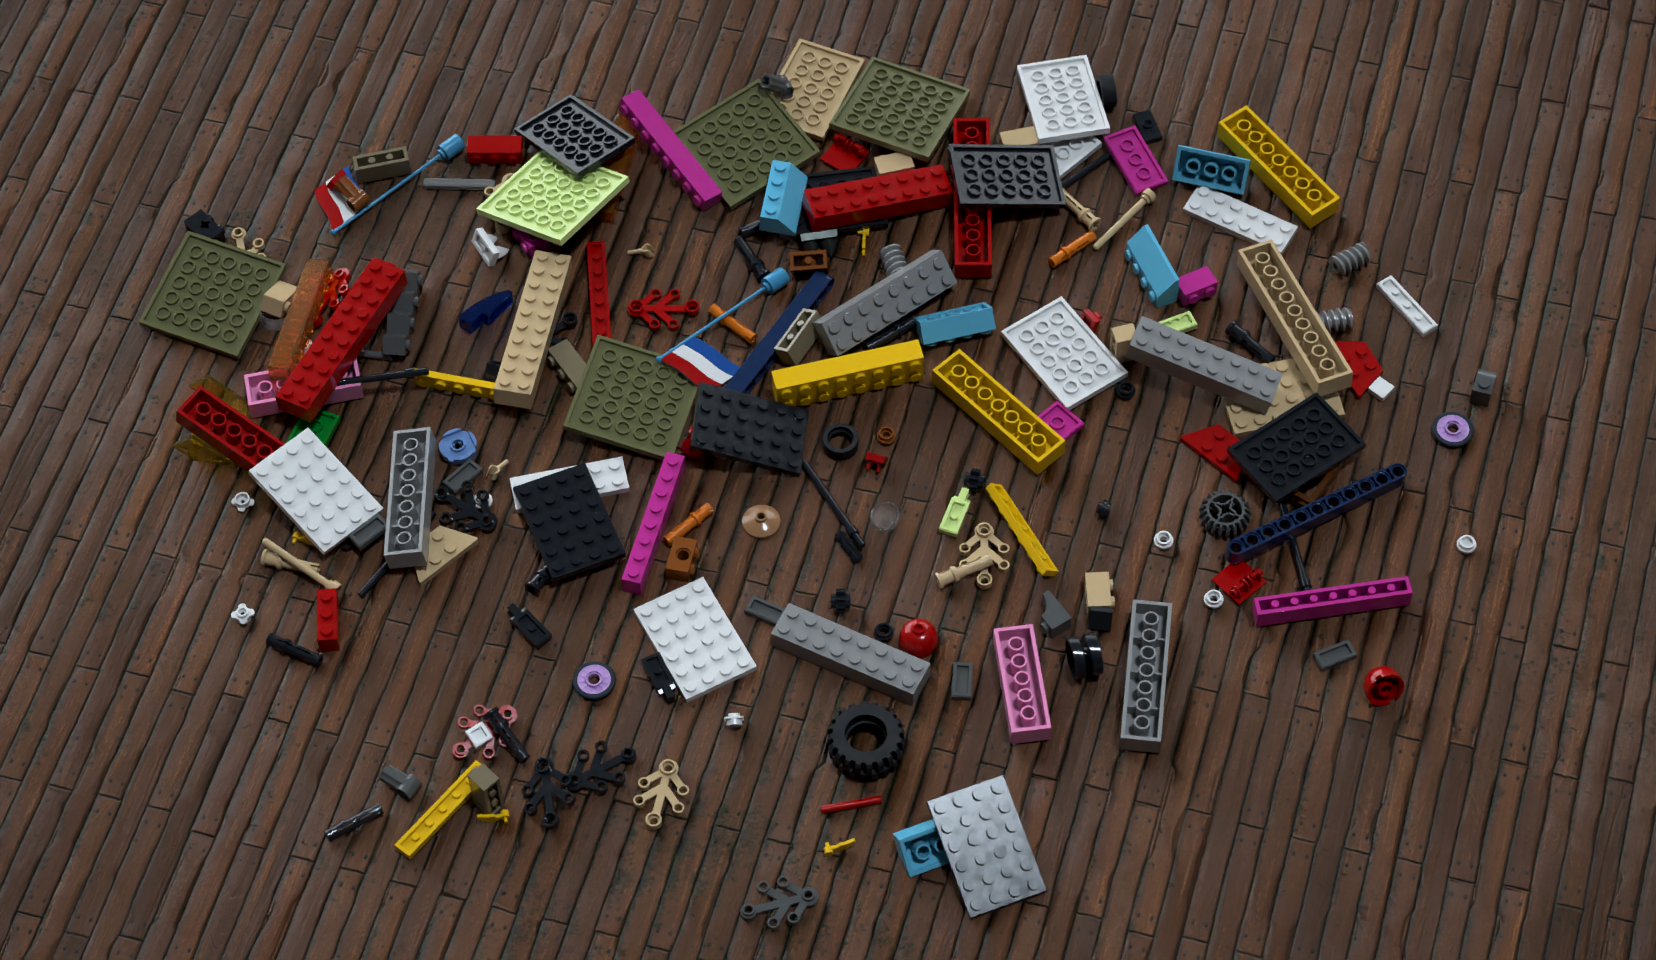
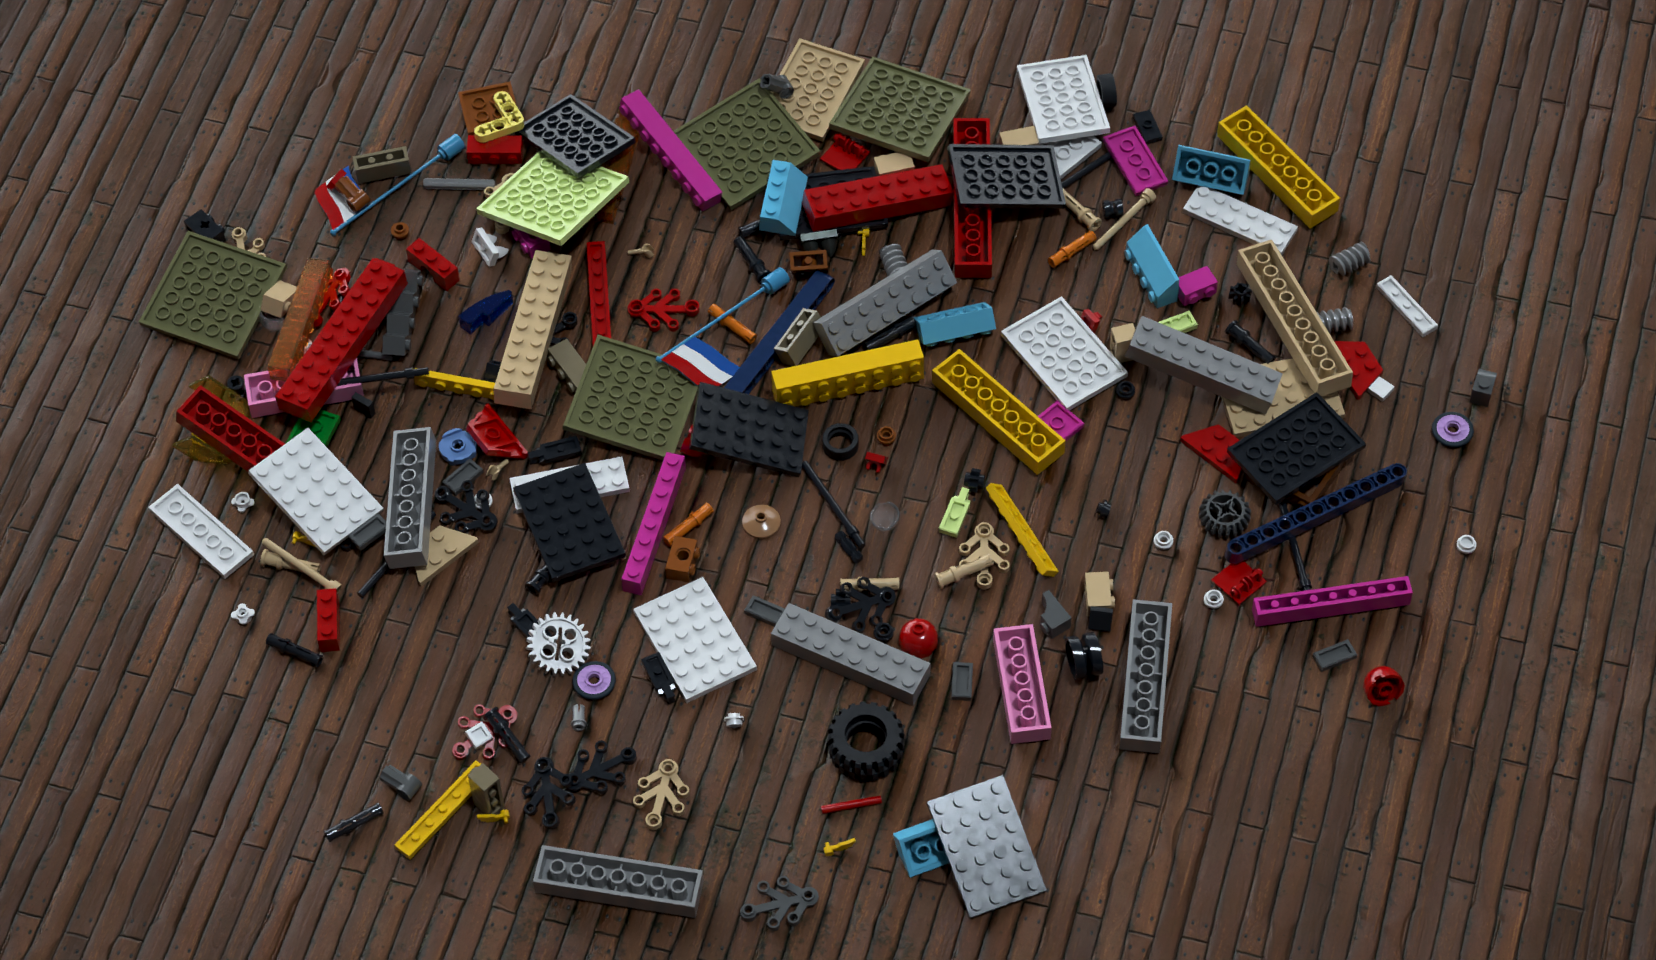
none -> white plate [148,484,254,579]
none -> black bush [227,375,247,400]
none -> black piece [351,392,376,419]
none -> dark orange plate [391,222,409,240]
none -> red arch [406,238,460,291]
none -> dark orange plate [458,82,517,135]
none -> red wing [466,403,528,459]
none -> light yellow beam [474,91,524,143]
none -> white gear [526,612,591,676]
none -> black hinge [527,436,582,465]
none -> light grey brick [533,845,704,918]
none -> light grey pin [571,704,587,731]
none -> black plant [825,577,896,632]
none -> tan pin [840,577,899,592]
none -> black wheel [1102,199,1123,218]
none -> black gear [1228,282,1252,306]

